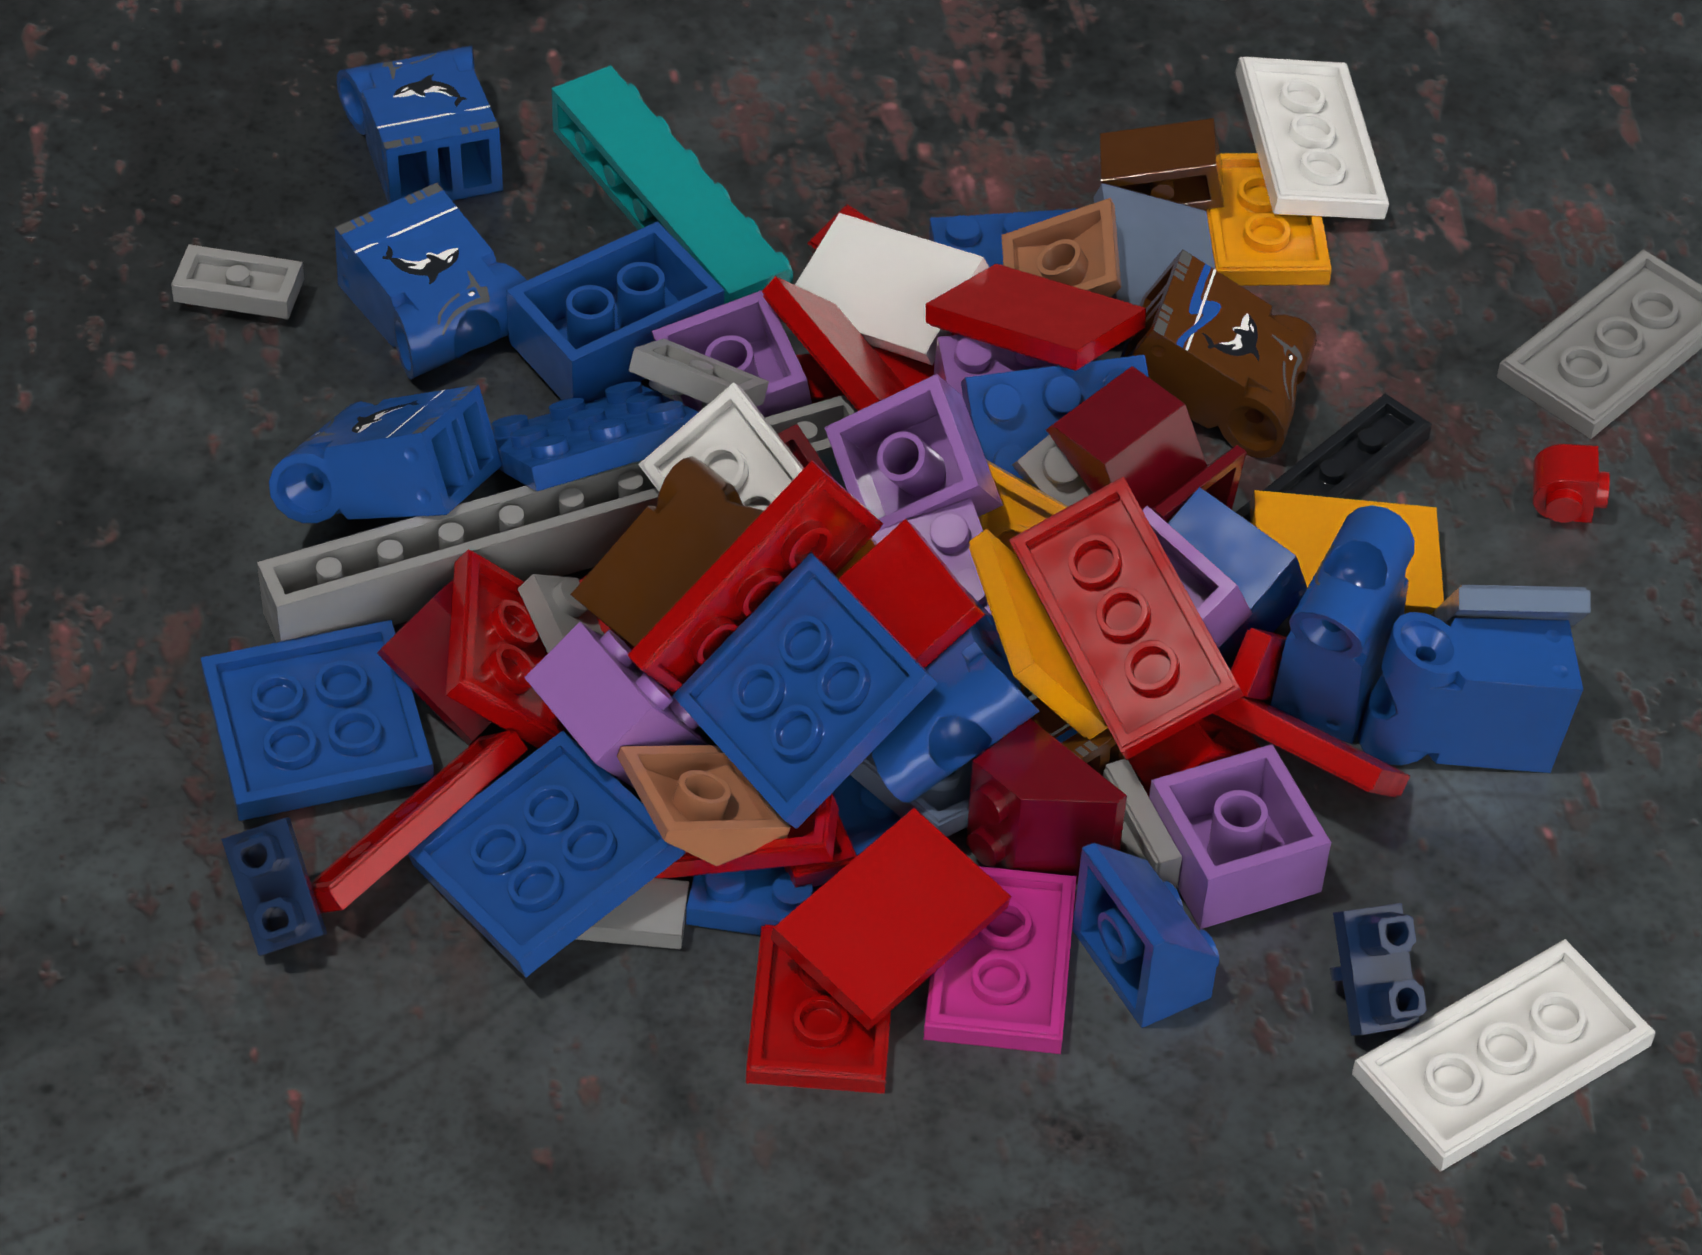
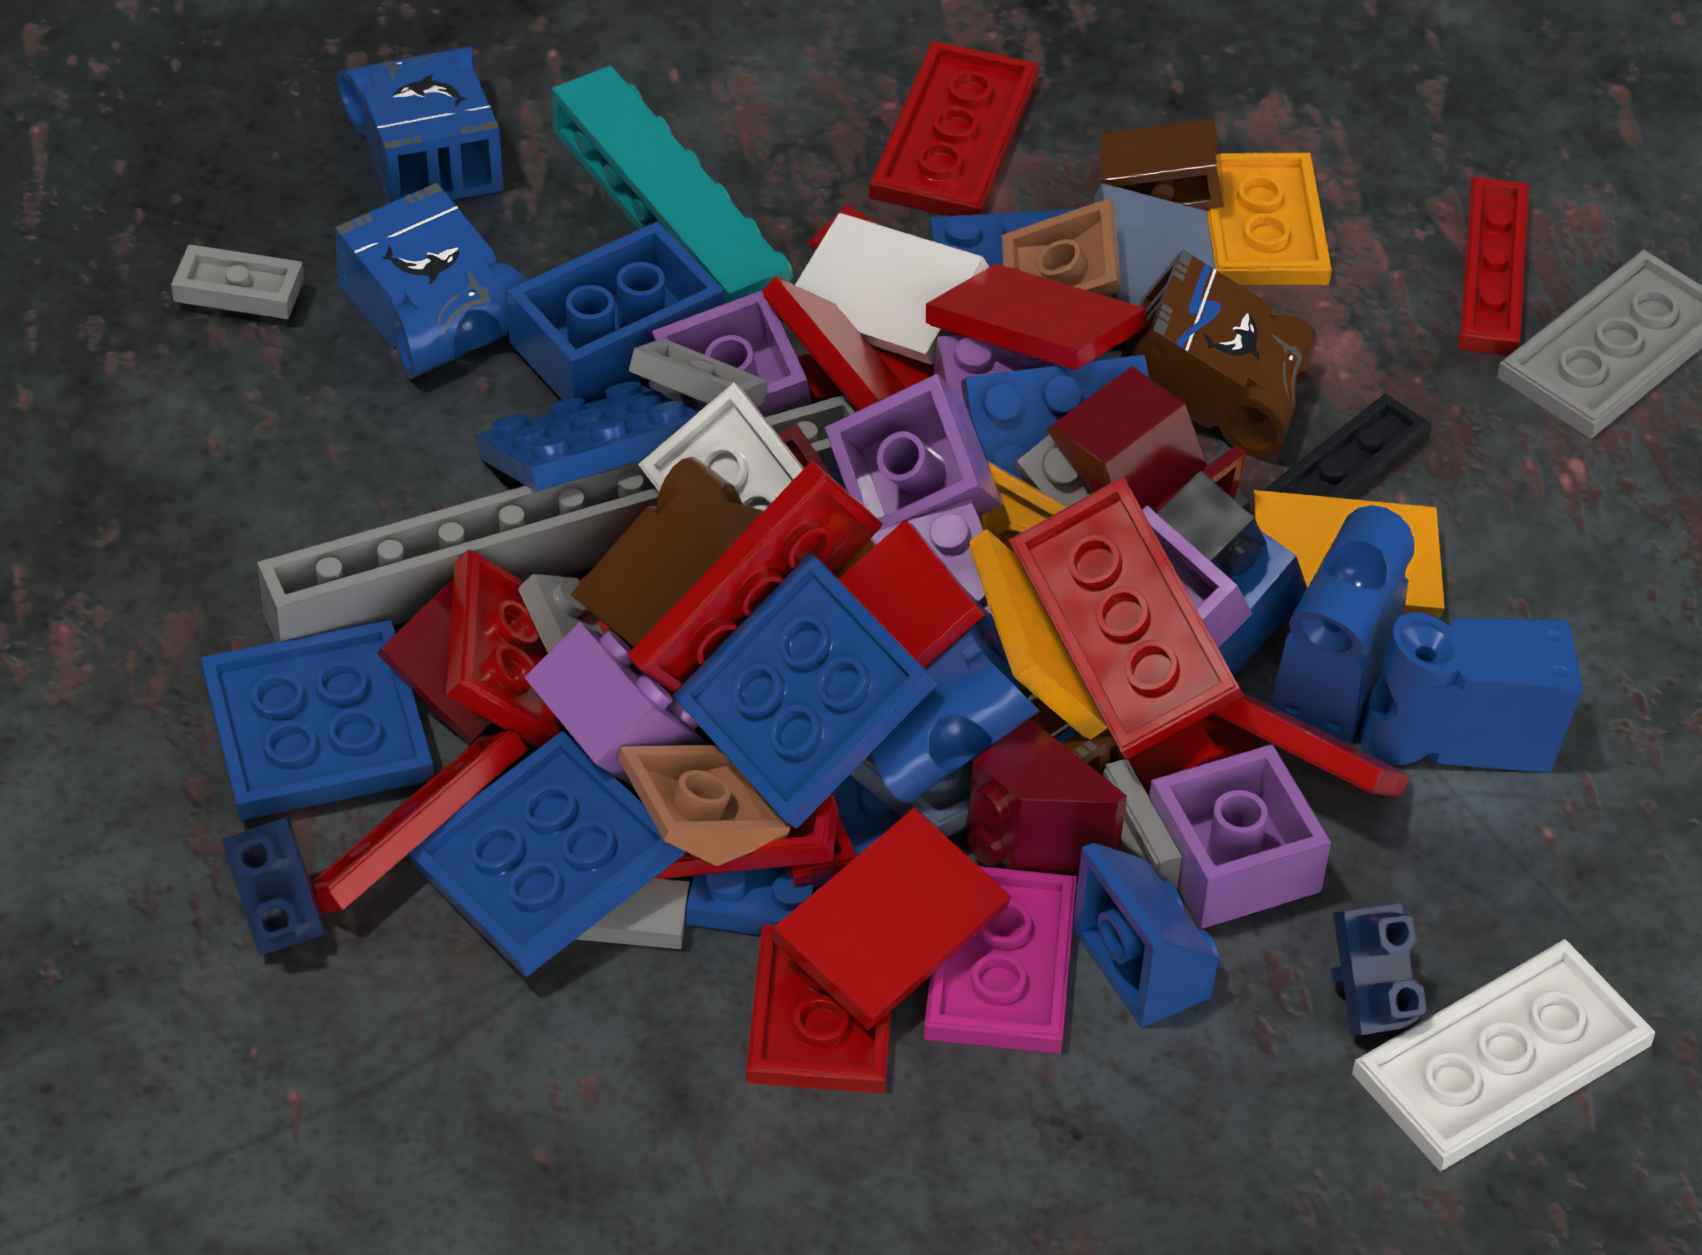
blue piece [269,384,502,523] -> none
red tile [1231,628,1286,701] -> none
white tile [1235,57,1389,220] -> none
sand blue tile [1430,585,1591,628] -> none
red plate [1533,444,1610,523] -> none
none -> red tile [869,41,1039,217]
none -> black brick [1157,471,1267,578]
none -> red tile [1458,177,1529,356]

